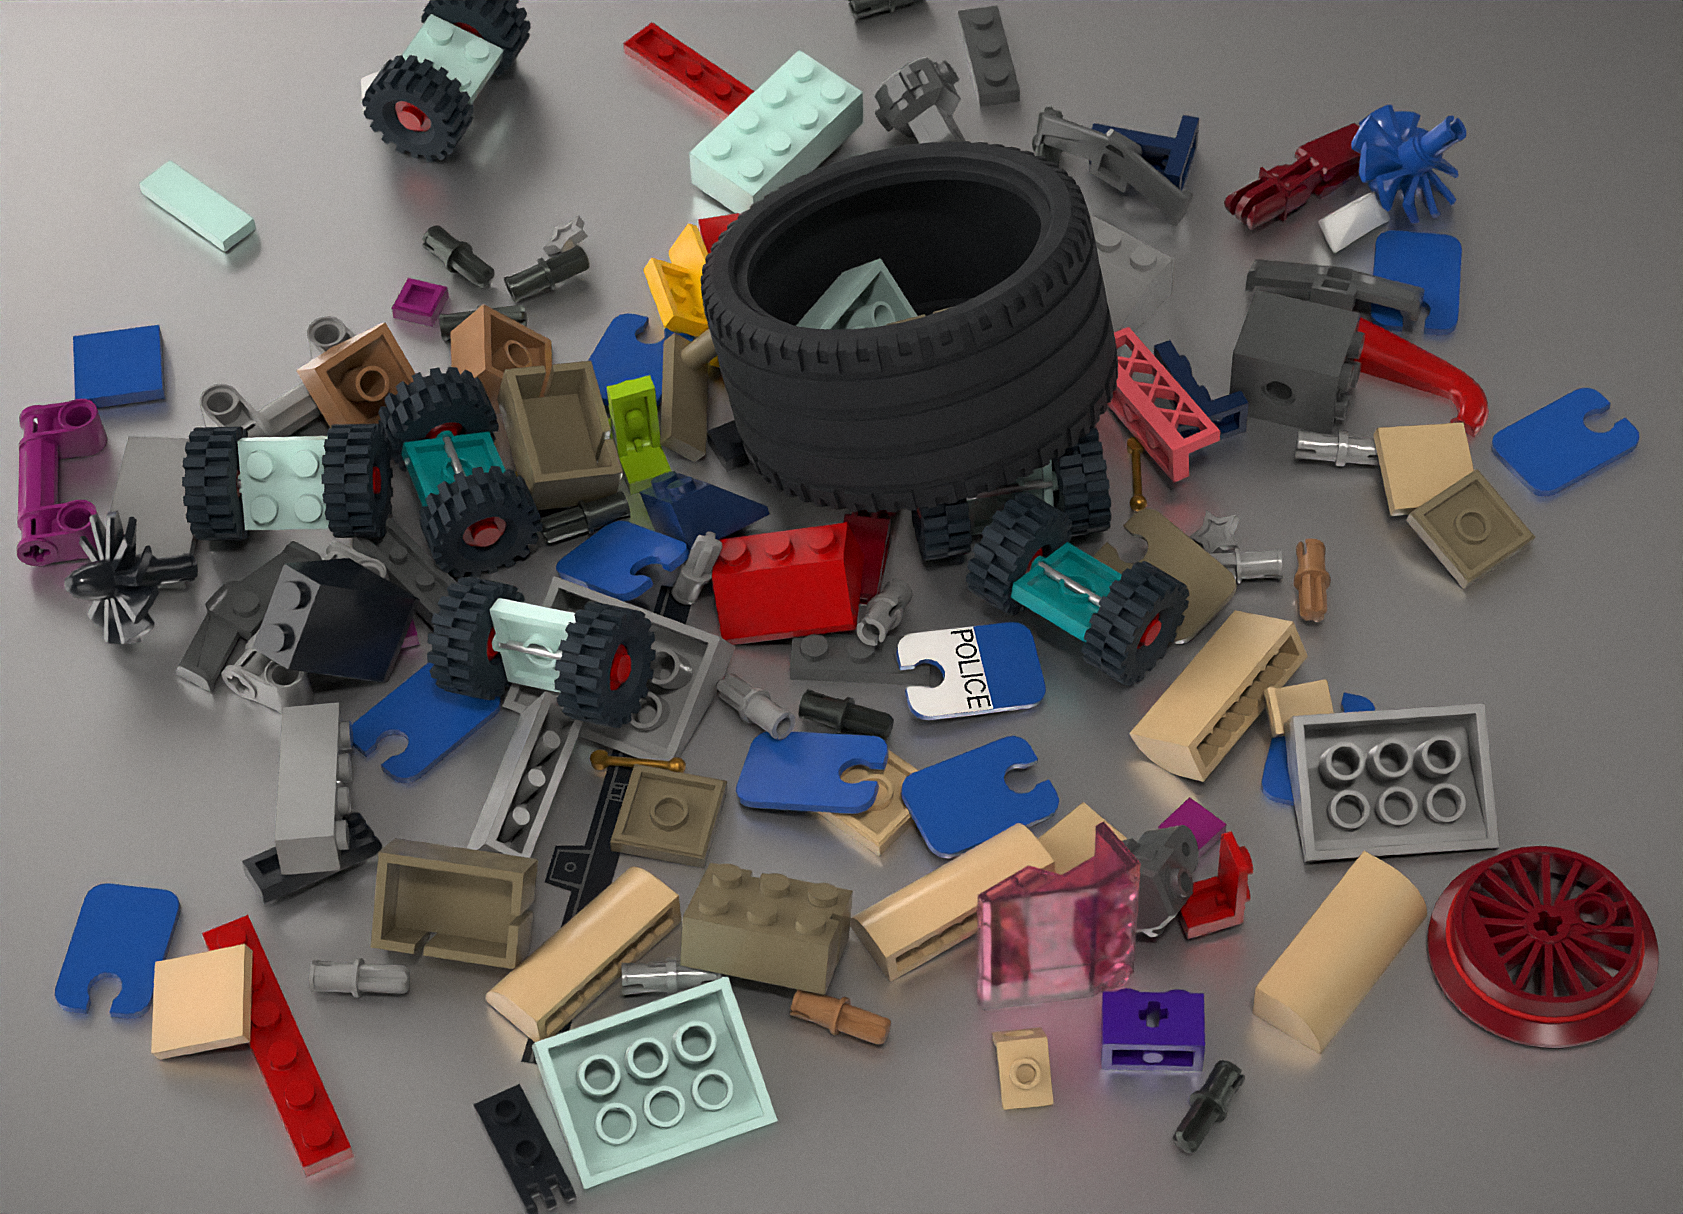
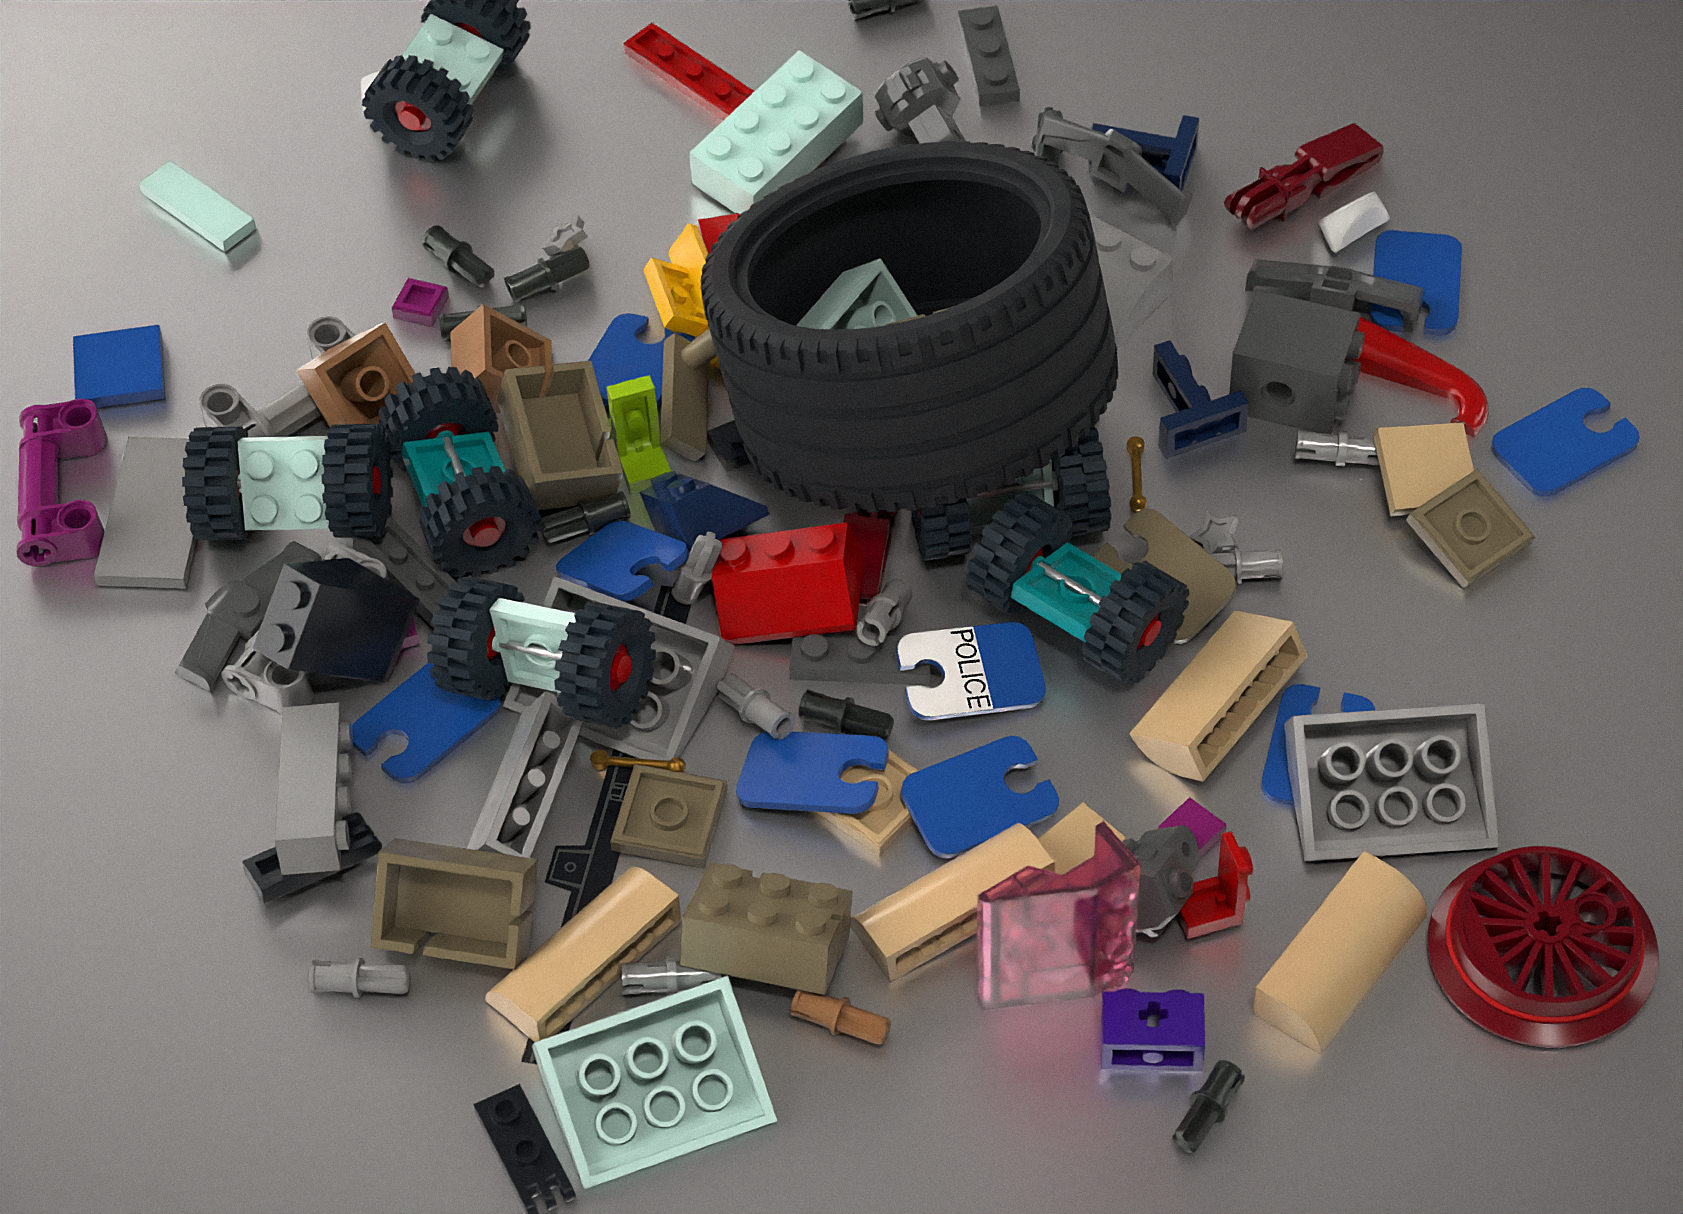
blue piece [55,883,181,1019] -> none
black piece [64,510,198,644] -> none
tan tile [151,944,253,1060] -> none
red plate [202,915,354,1178] -> none
tan bracket [992,1027,1053,1110] -> none
coral fence [1107,327,1220,483] -> none
tan bracket [1263,679,1334,738] -> none
medium nougat axle [1294,539,1331,623] -> none
blue piece [1351,105,1467,224] -> none

